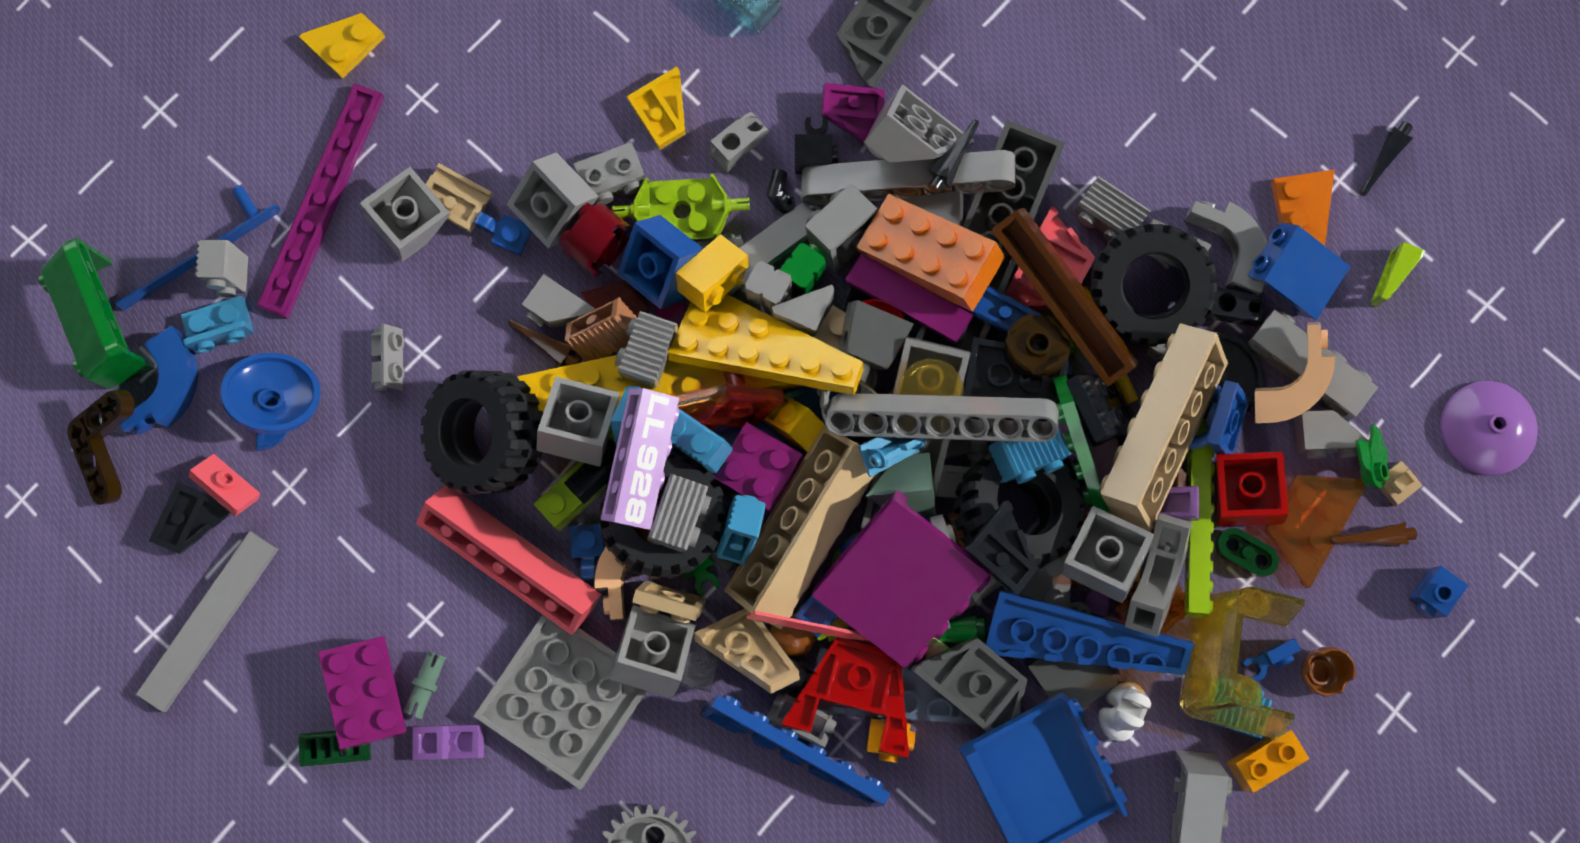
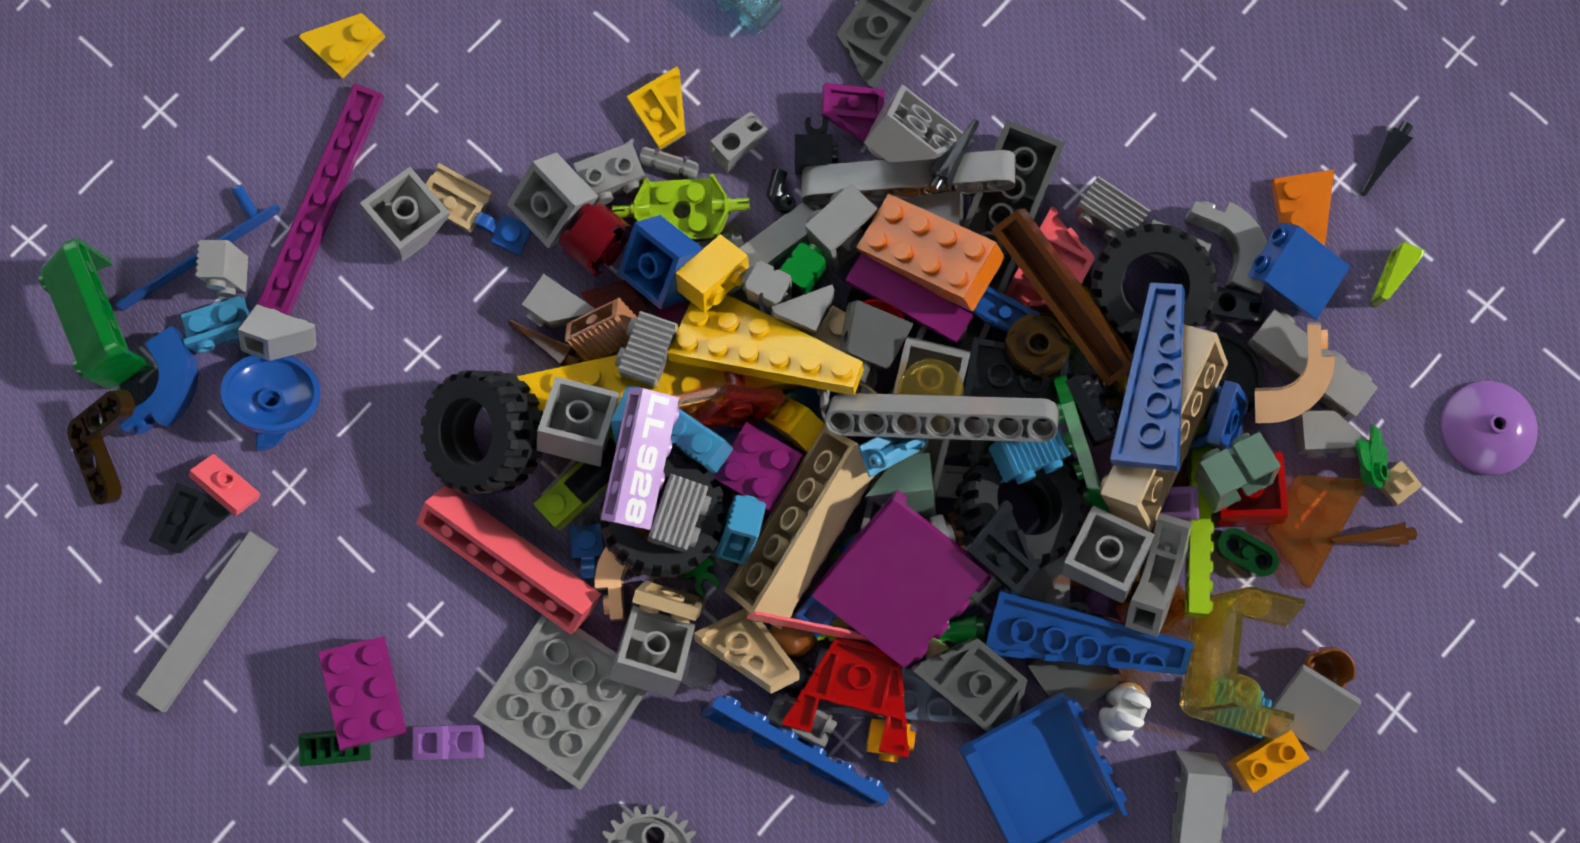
light grey hinge [371,323,404,391] -> none
sand green pin [403,651,447,719] -> none
blue plate [1240,638,1301,682] -> none
blue brick [1409,566,1469,619] -> none
none -> light grey slope [238,304,317,361]
none -> light grey axle [639,147,699,179]
none -> blue wing [1110,283,1185,472]
none -> sand green piece [1195,432,1281,513]
none -> light grey tile [1268,664,1361,753]

